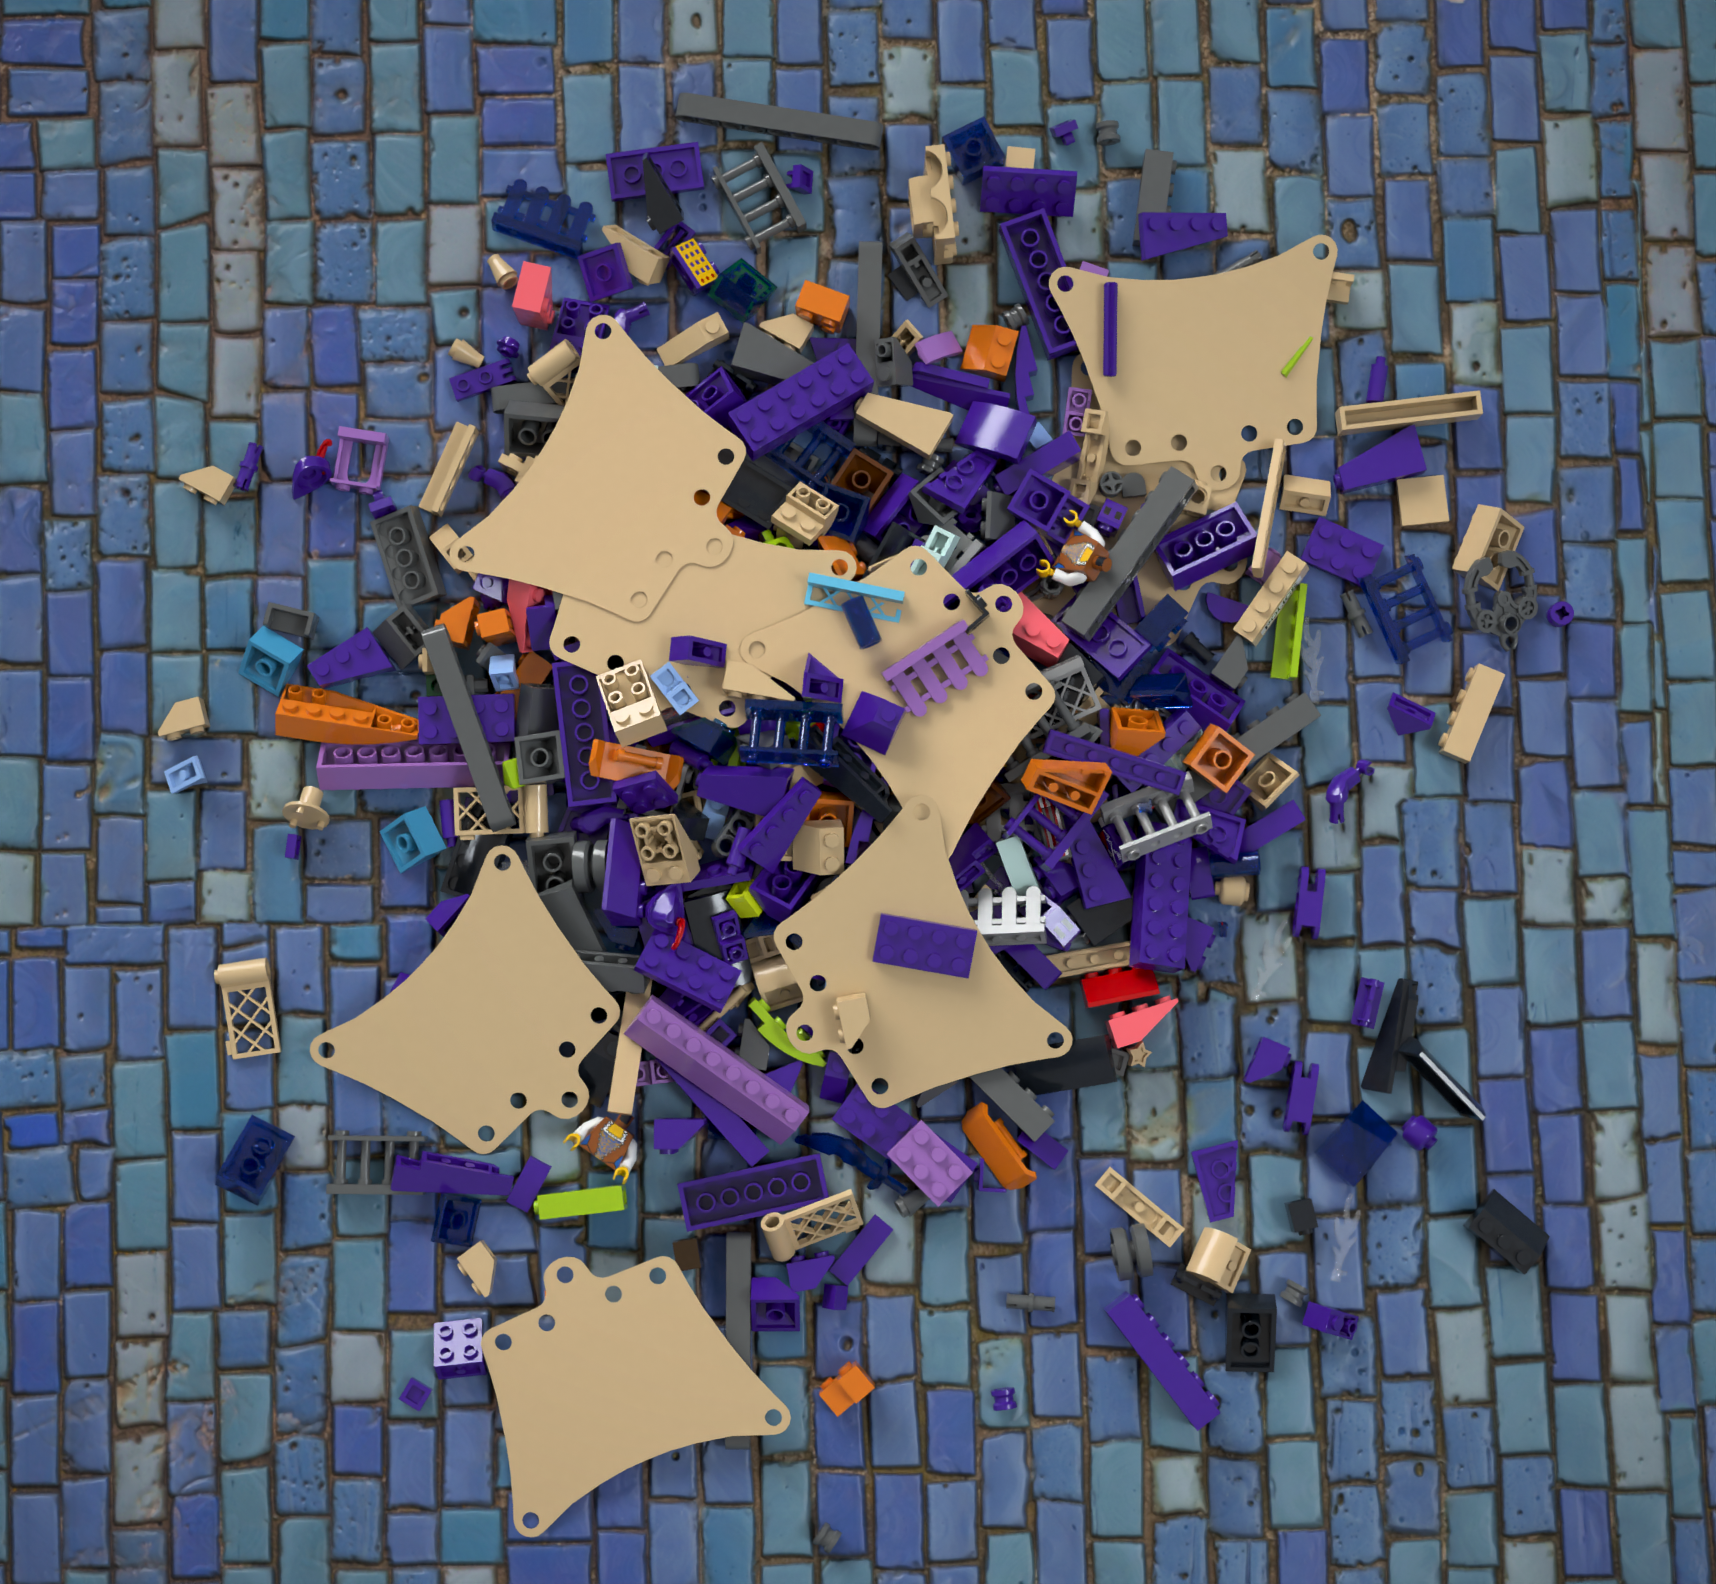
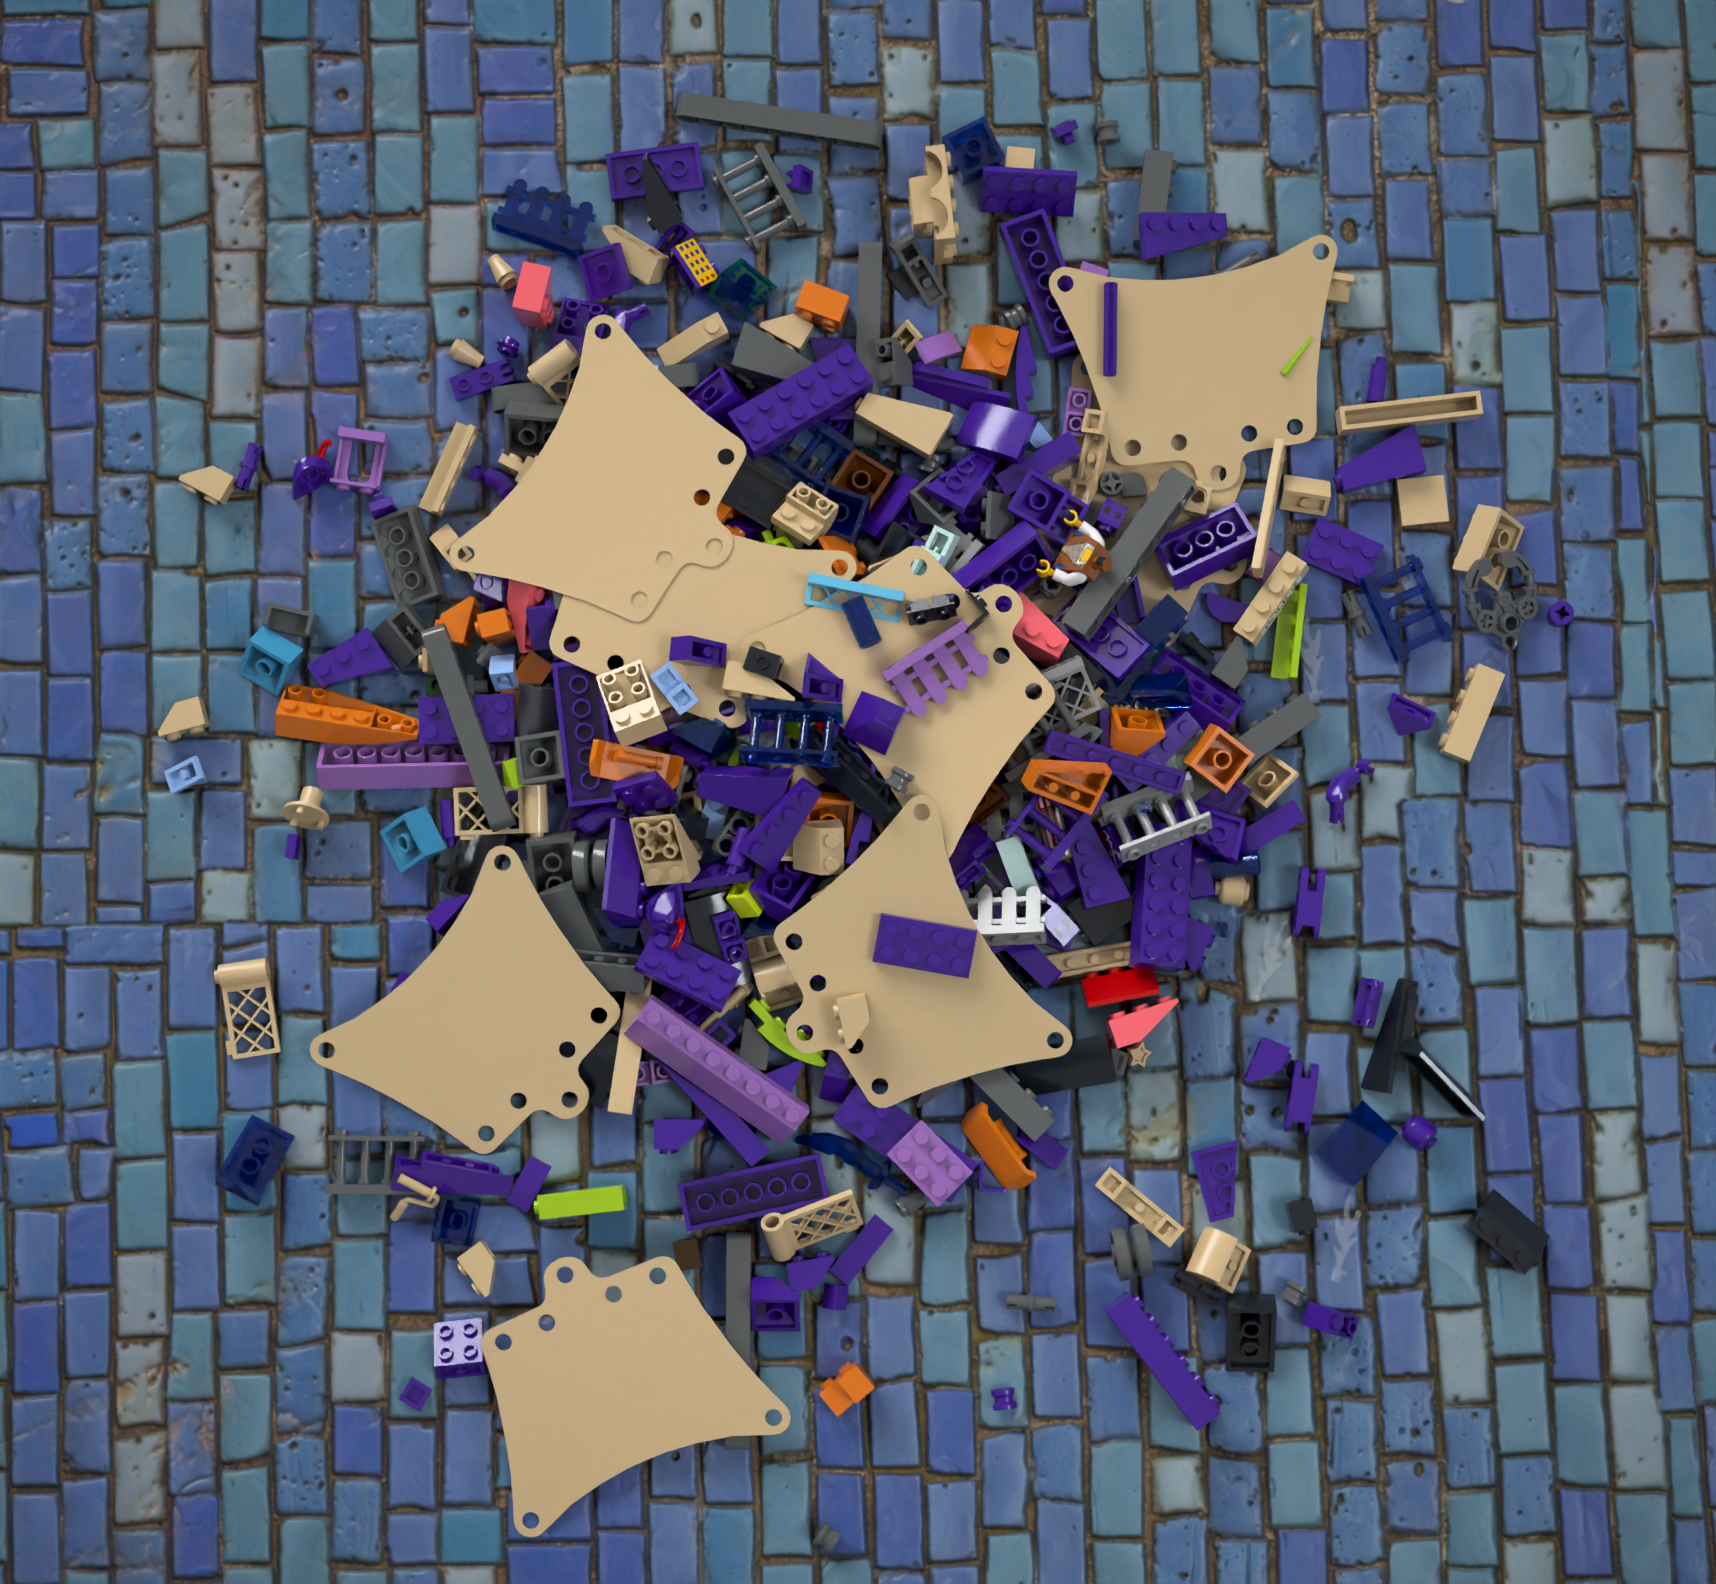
torso [563,1114,637,1185] -> none
none -> tan piece [390,1173,440,1221]
none -> black bracket [743,646,784,683]
none -> dark grey wheel [884,765,915,794]
none -> black hinge [905,593,957,626]

